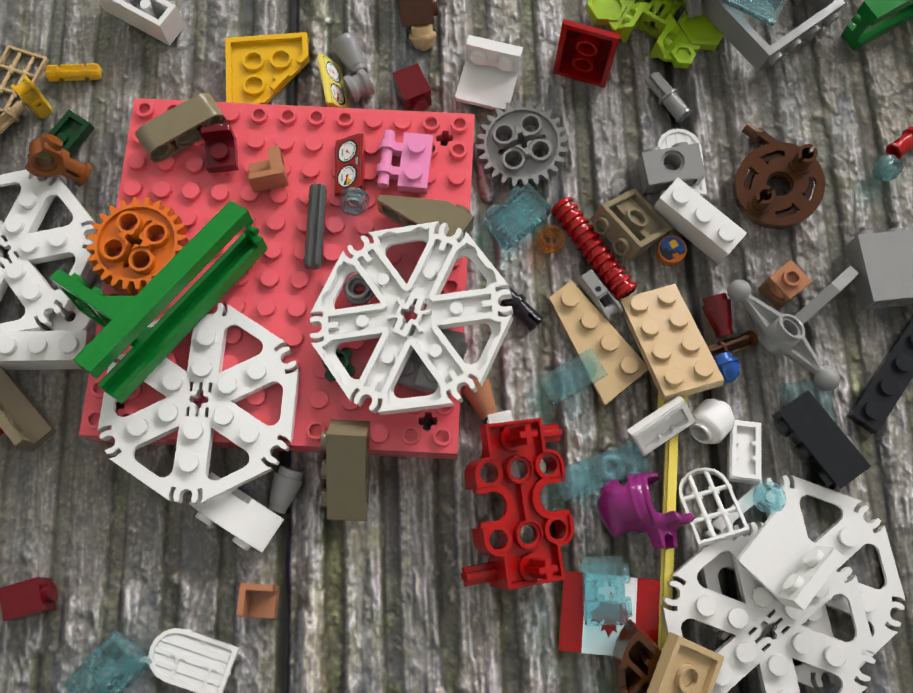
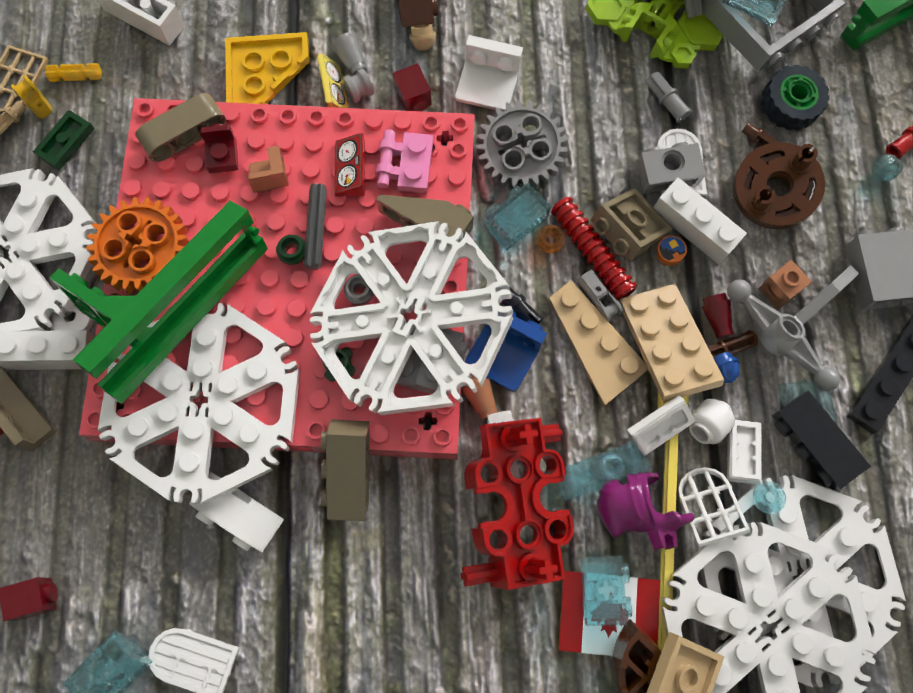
dark orange connector [25,133,92,187] -> none
nougat panel [236,583,280,619] -> none
light grey cone [268,465,304,514] -> none
clear light blue plate [339,187,370,216] -> none
clear light blue plate [539,348,608,406] -> none
red slope [553,19,621,88] -> none
white bracket [736,511,844,610] -> none
none -> dark green plate [276,235,305,265]
none -> blue bracket [465,306,547,392]
none -> black wheel [761,65,830,130]

